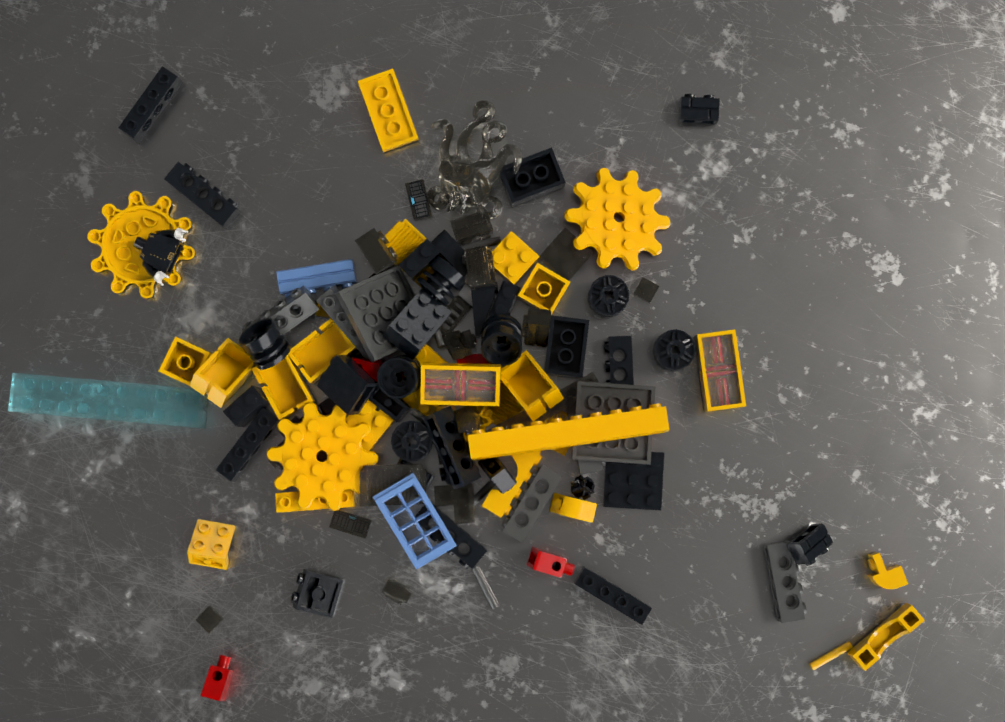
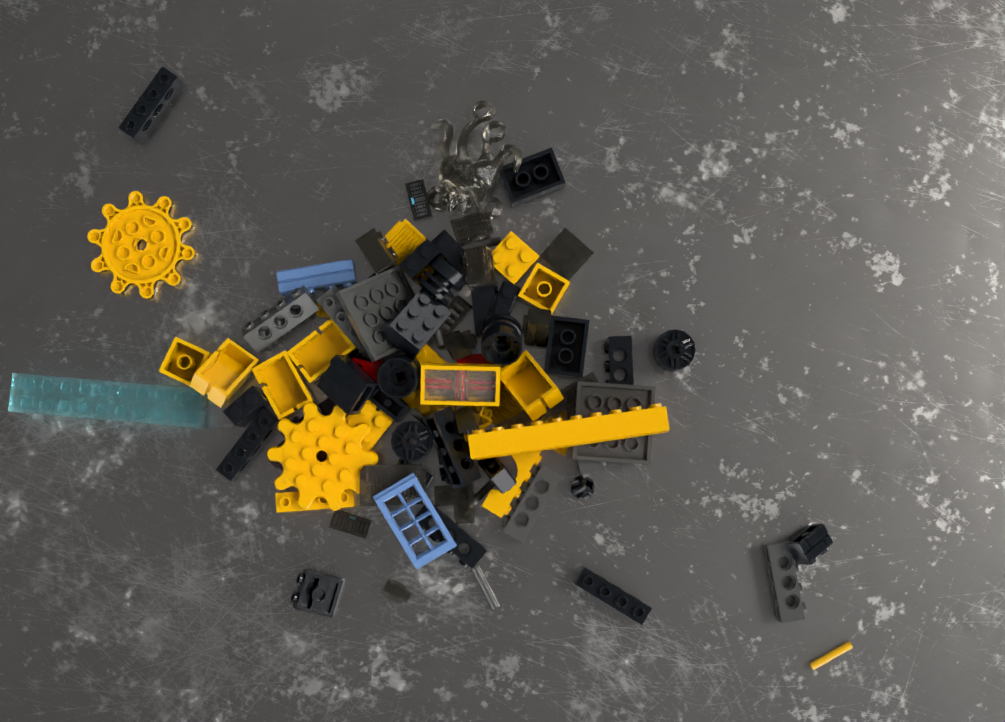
black torso [134,228,188,286] -> none
black brick [164,162,240,229] -> none
yellow bracket [187,519,235,570] -> none
clear smoke plate [196,605,224,633] -> none
red torso [201,655,233,701] -> none
black wheel [239,318,291,370] -> none
yellow plate [358,69,419,153] -> none
red torso [527,547,575,578] -> none
yellow brick [549,493,597,523] -> none
yellow plate [564,168,670,271] -> none
black wheel [587,275,629,319] -> none
black plate [603,452,664,510] -> none
clear smoke plate [633,277,659,303] -> none
black brick [679,94,720,124] -> none
clear brick [694,330,746,412] -> none
yellow arch [847,603,925,671] -> none
yellow brick [867,552,908,589] -> none

